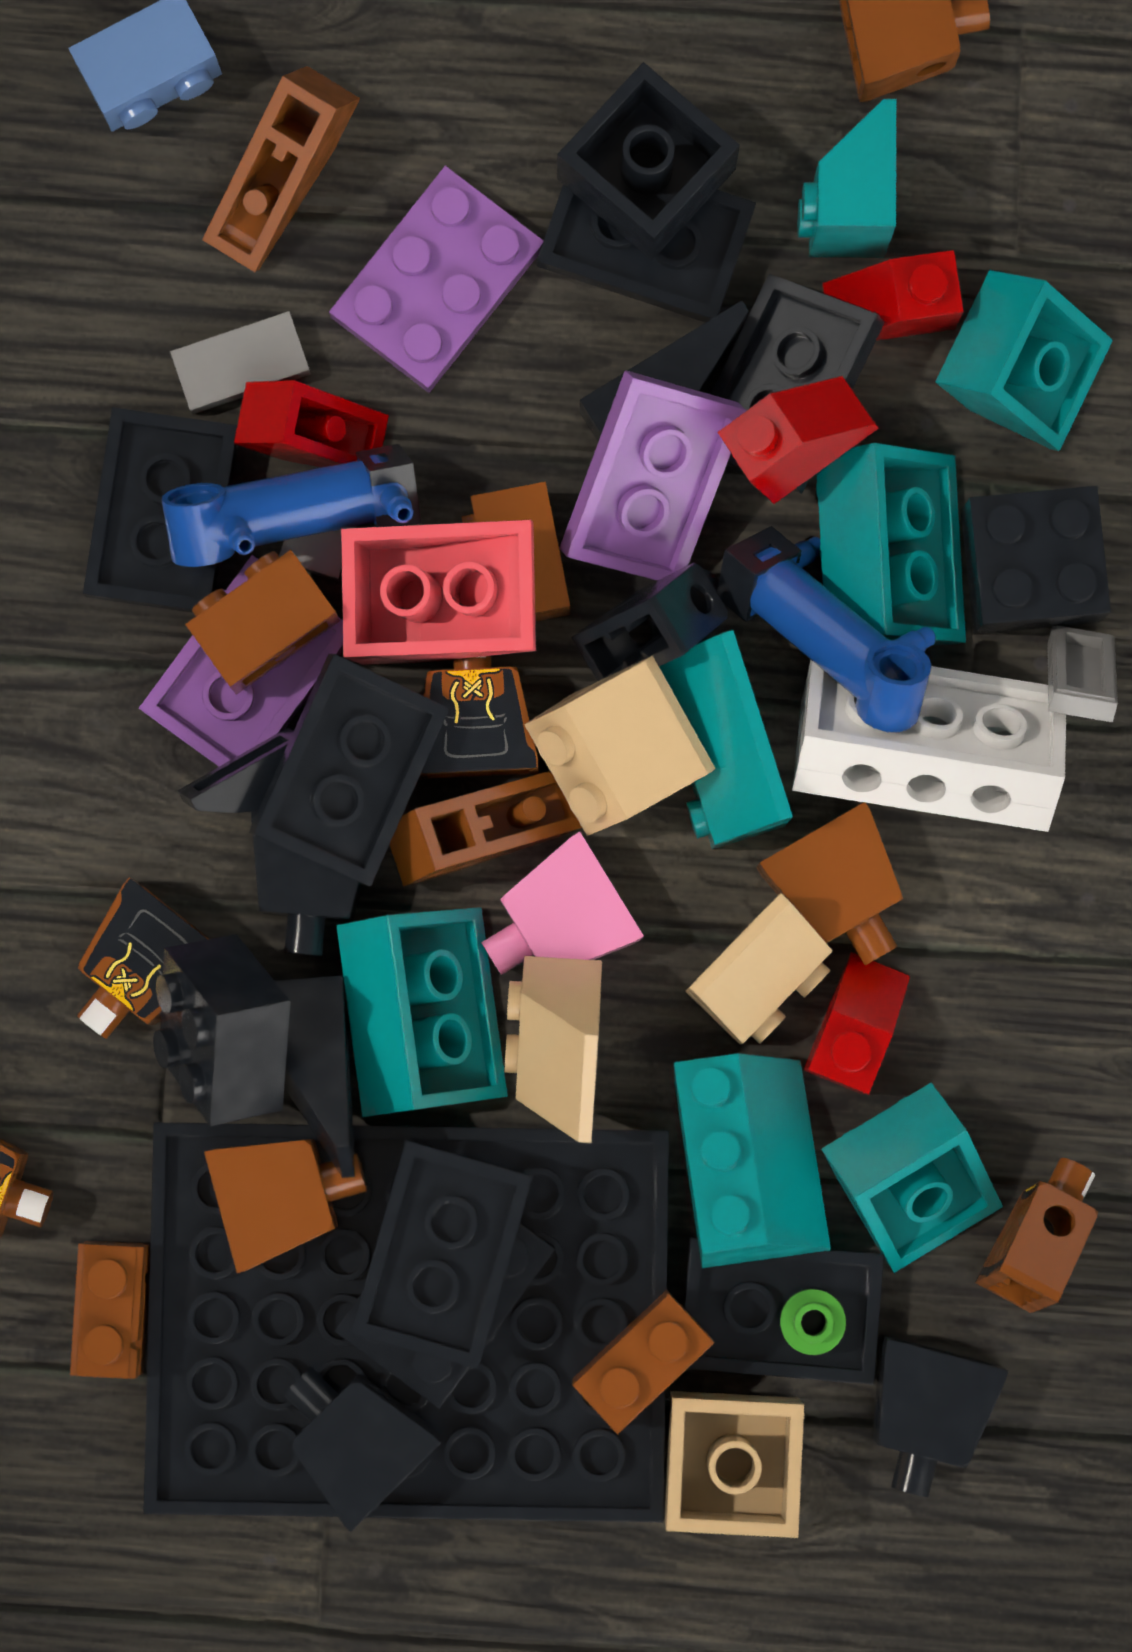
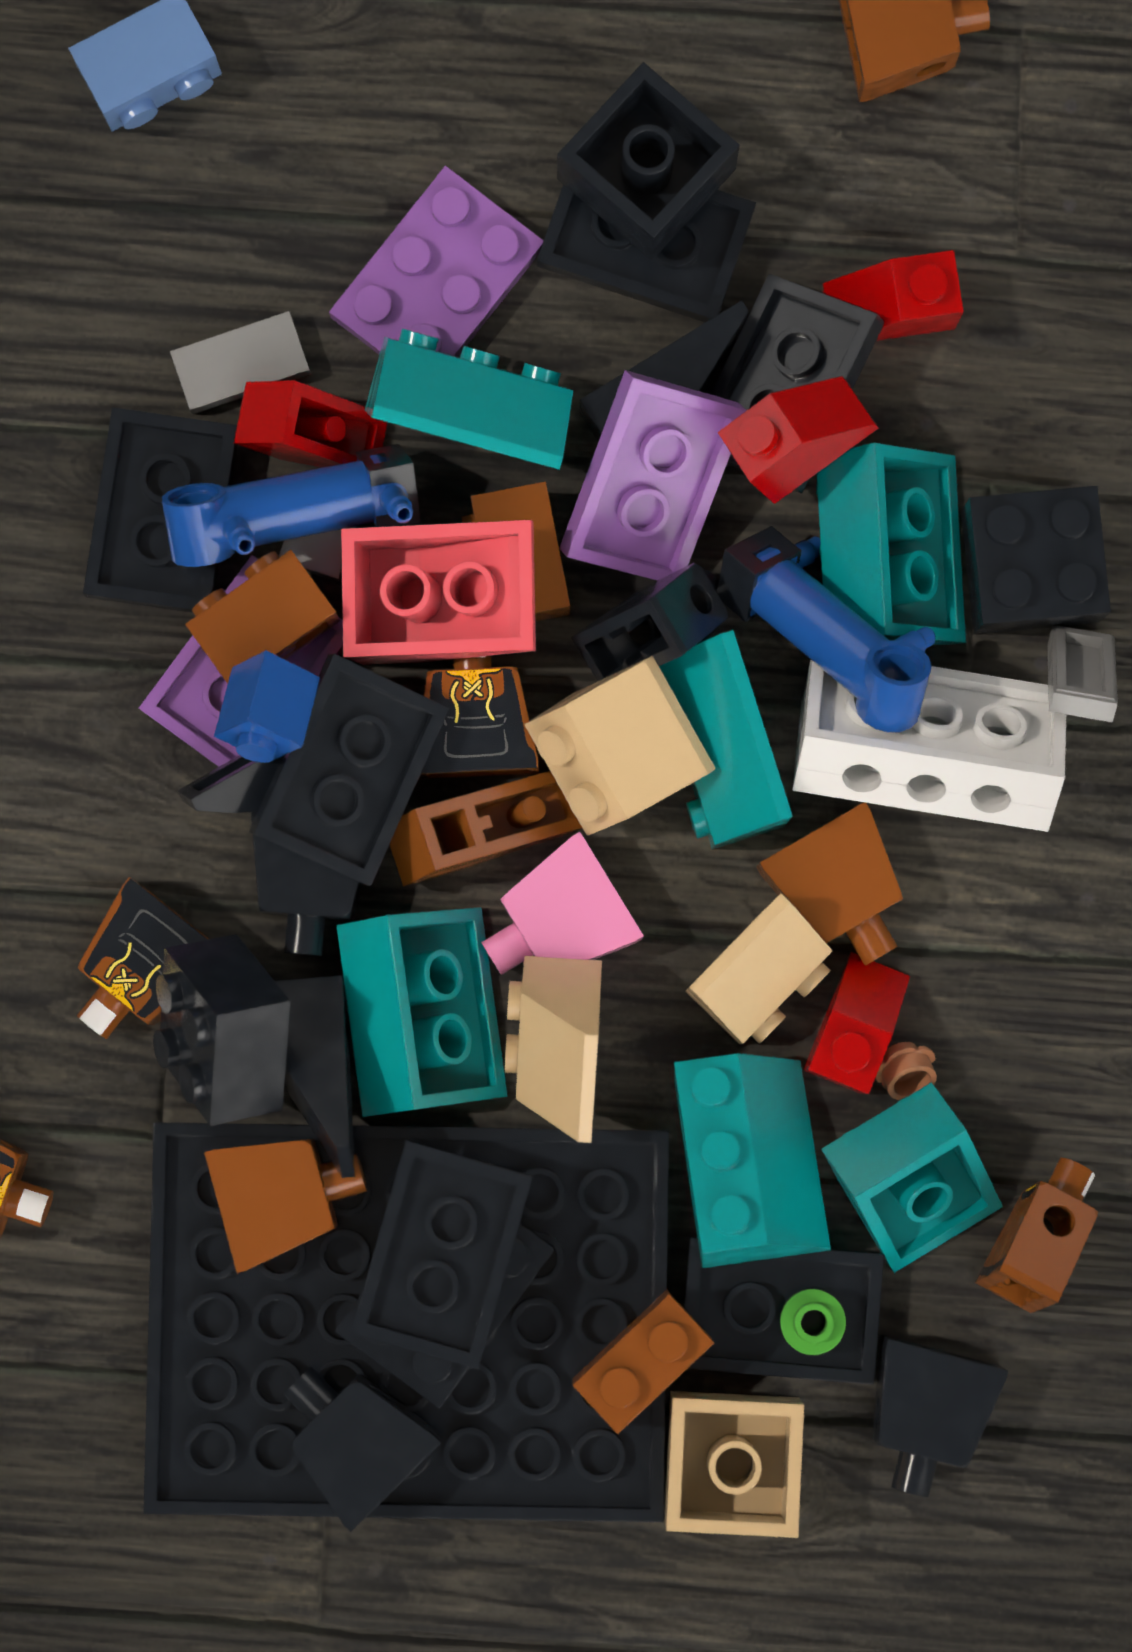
dark orange brick [70,1241,150,1379] -> none
dark orange slope [202,66,360,272] -> none
teal slope [798,99,896,258] -> none
teal slope [935,270,1113,451] -> none
none -> blue brick [214,650,320,763]
none -> teal slope [365,328,573,470]
none -> nougat plate [875,1042,937,1100]

